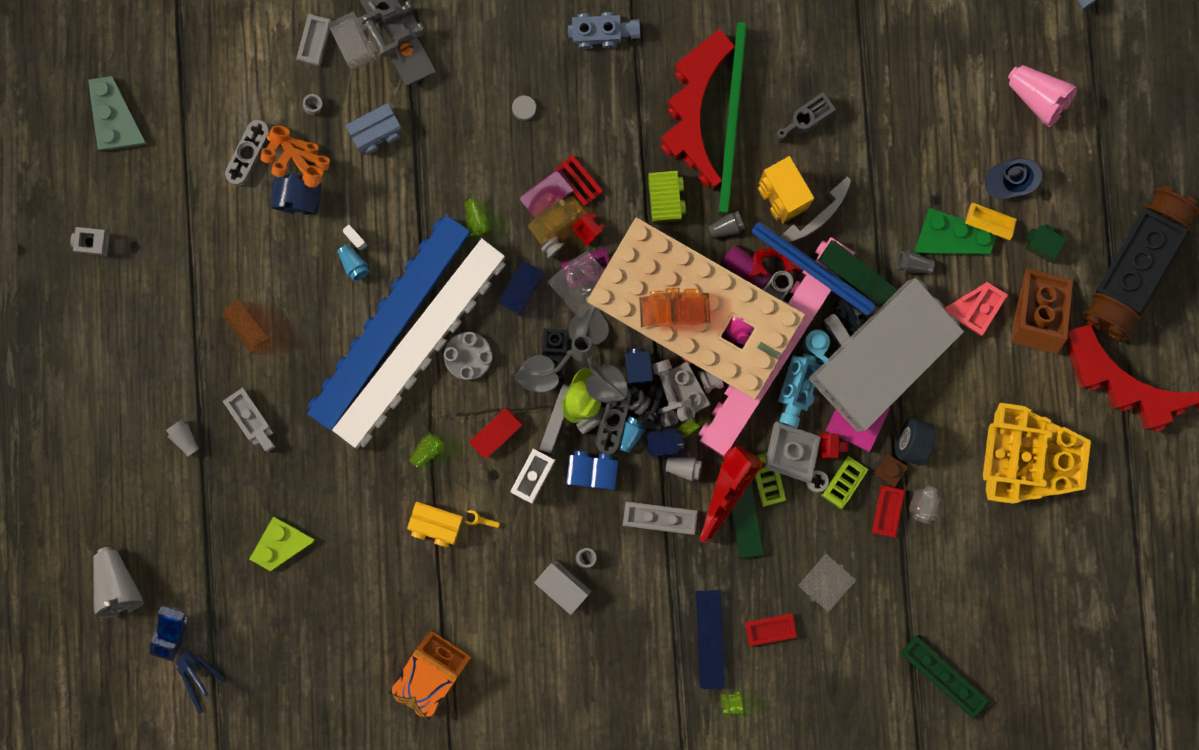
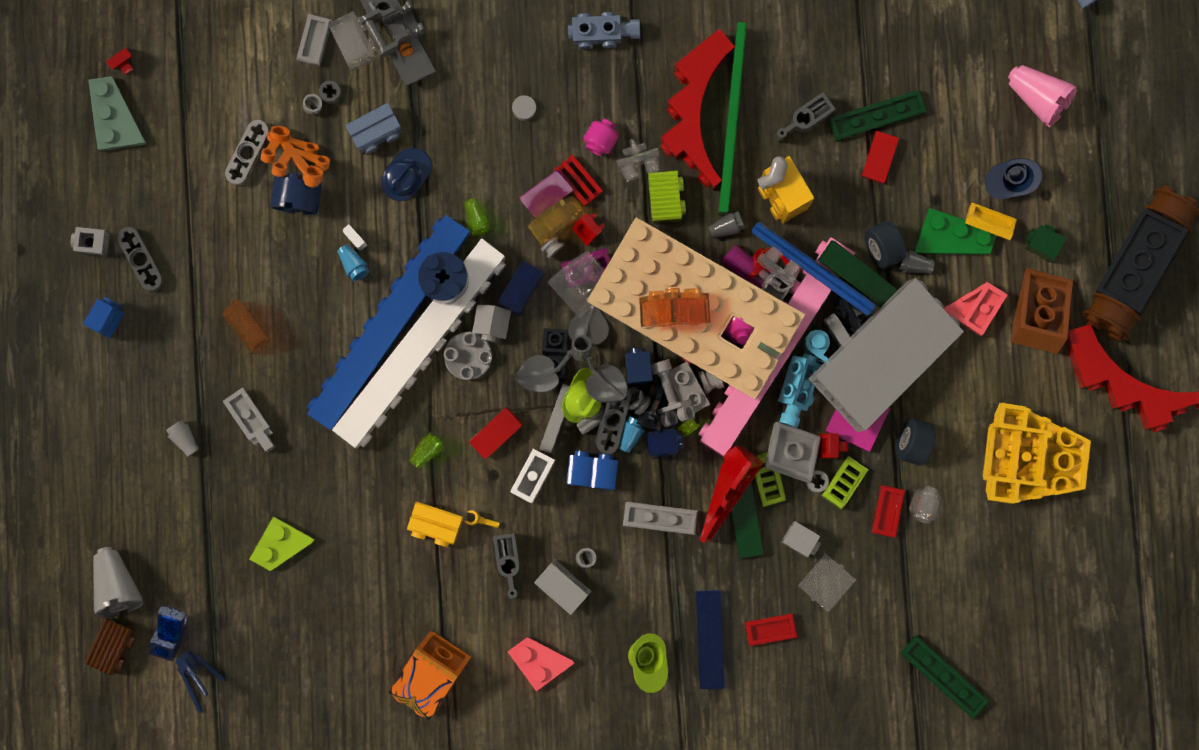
light grey cone [666,457,703,481] -> none
clear neon green wheel [720,691,744,718] -> none
light grey slope [781,176,851,244] -> none
reddish brown plate [873,454,908,487] -> none
none -> blue brick [83,297,125,338]
none -> reddish brown brick [85,618,137,675]
none -> red tile [106,47,133,75]
none -> dark grey beam [117,227,164,292]
none -> dark grey bush [319,80,342,104]
none -> dark blue piece [381,148,431,201]
none -> dark blue brick [418,252,469,304]
none -> light grey brick [472,305,511,342]
none -> dark grey piece [493,533,520,599]
none -> coral wing [508,637,574,691]
none -> dark pink head [583,119,619,156]
none -> clear hips [616,139,660,182]
none -> lime piece [628,633,668,693]
none -> clear hips [757,246,801,289]
none -> light grey arm [758,156,787,190]
none -> light grey brick [781,521,821,557]
none -> dark green tile [828,89,927,142]
none -> red tile [861,131,899,184]
none -> black wheel [864,221,906,269]

